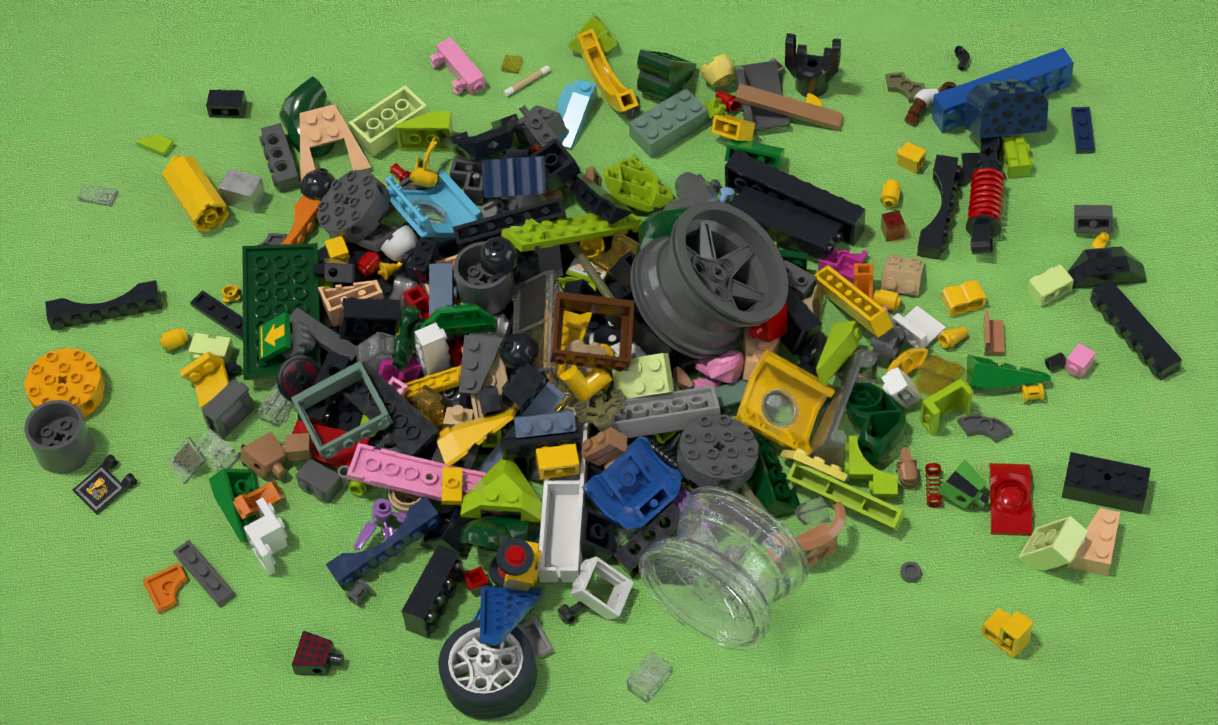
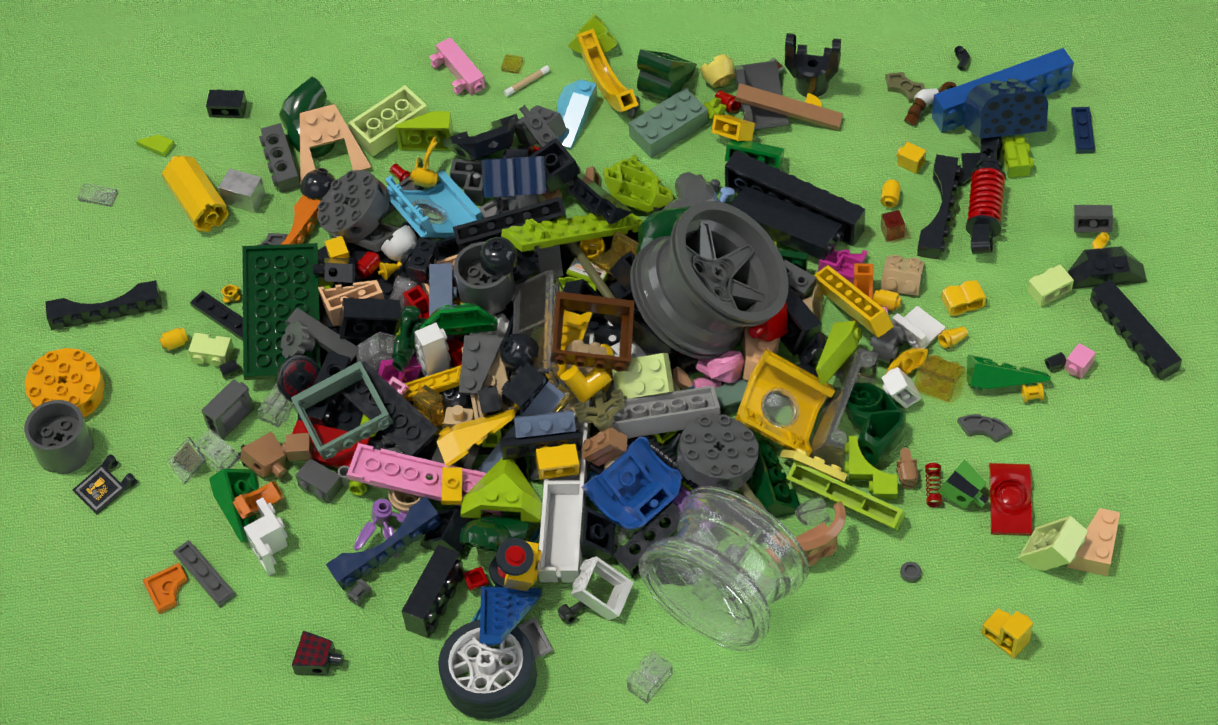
yellow bracket [180,352,229,408] -> none
green tile [259,312,291,362] -> none
lime panel [920,379,973,436] -> none
nougat panel [983,311,1004,356] -> none
black brick [1061,452,1151,514] -> none

